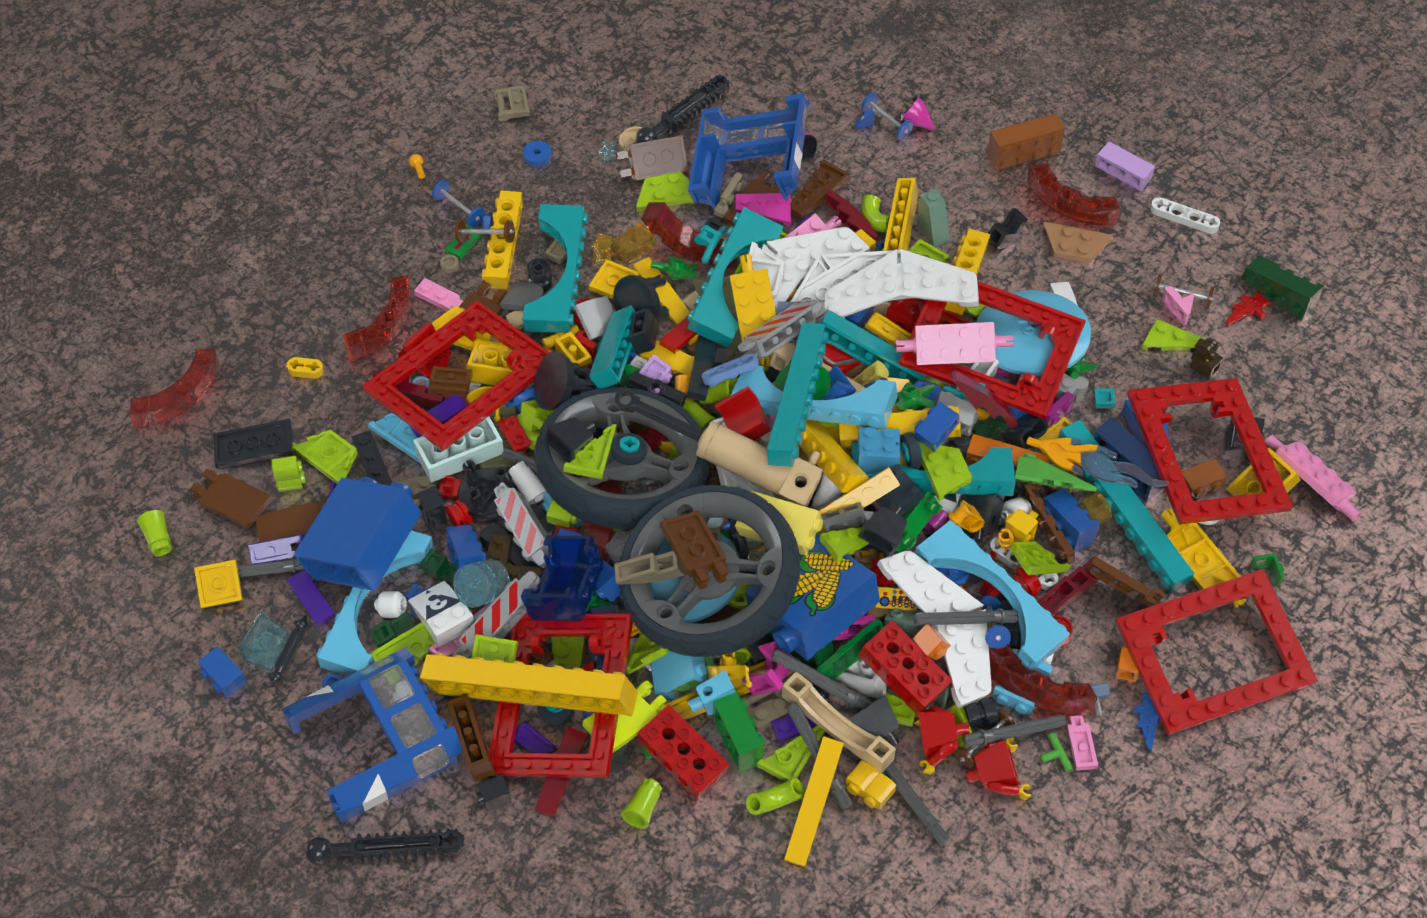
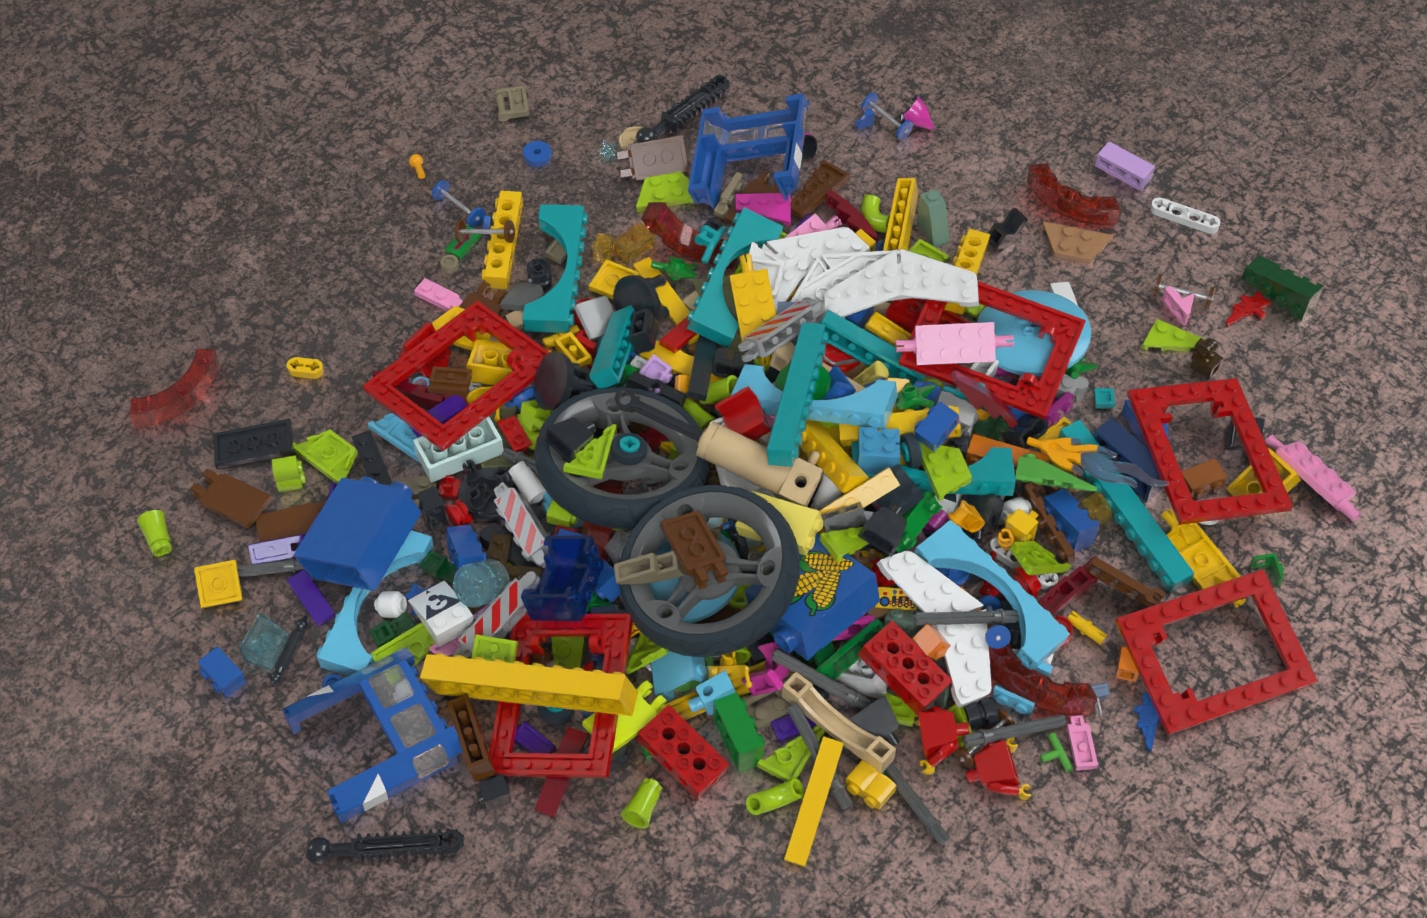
clear red brick [343,275,412,362] -> none
medium blue plate [701,354,759,387] -> none
dark orange brick [987,113,1065,171] -> none
none -> yellow pin [1067,611,1108,645]

